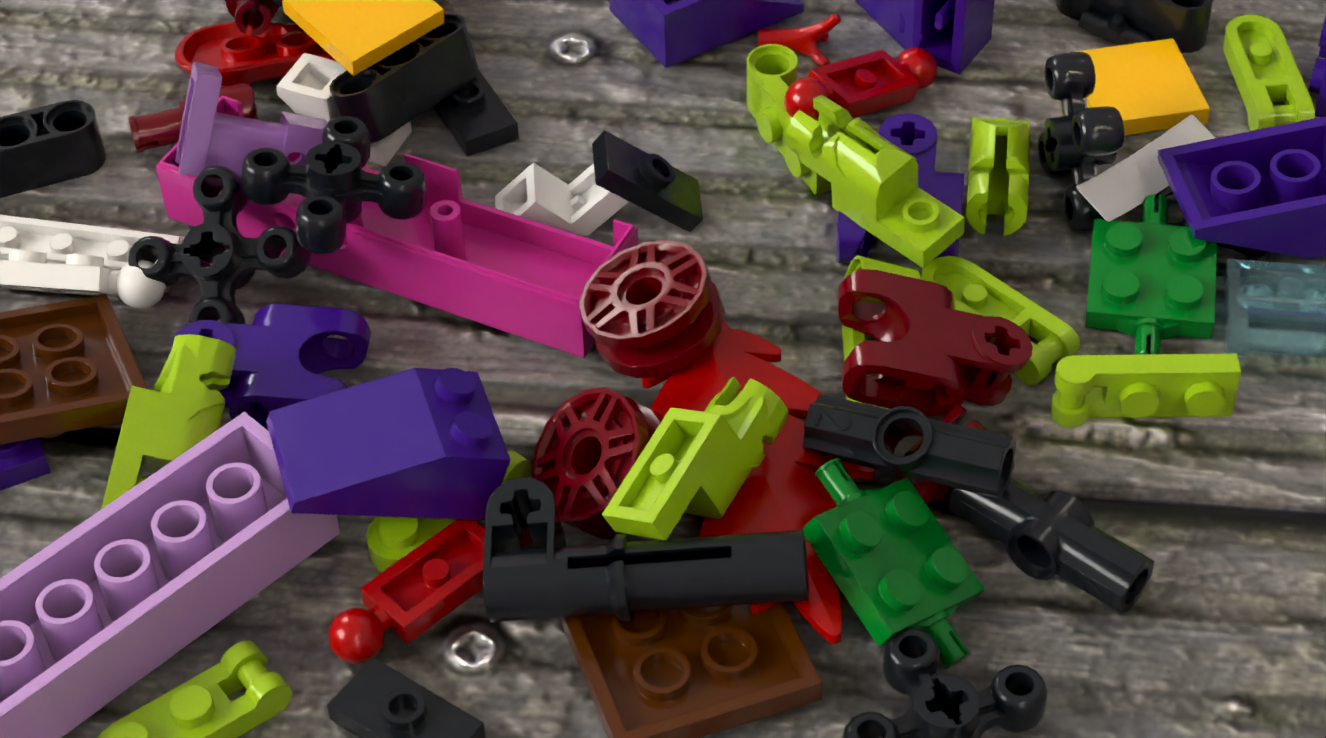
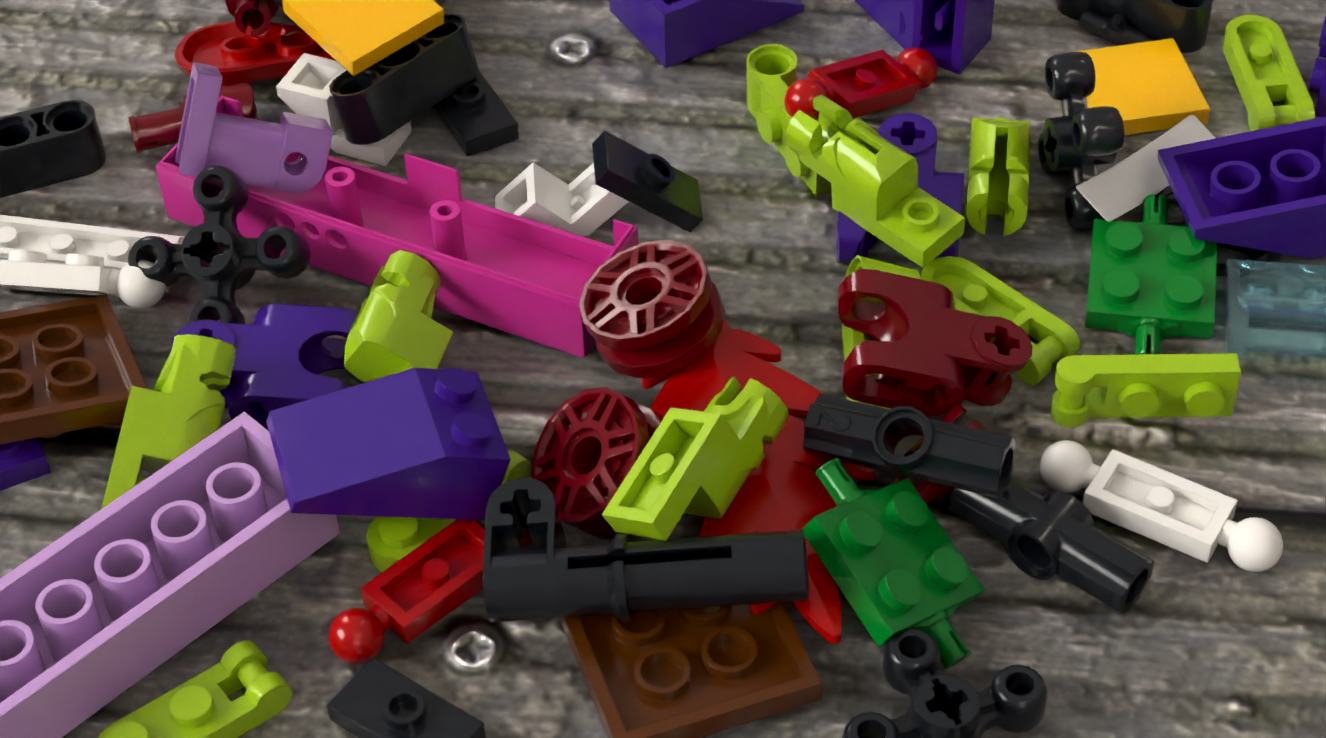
black gear [242,116,426,254] -> none
red bar [758,13,841,67] -> none
none -> lime plate [344,250,453,383]
none -> white plate [1040,440,1283,572]

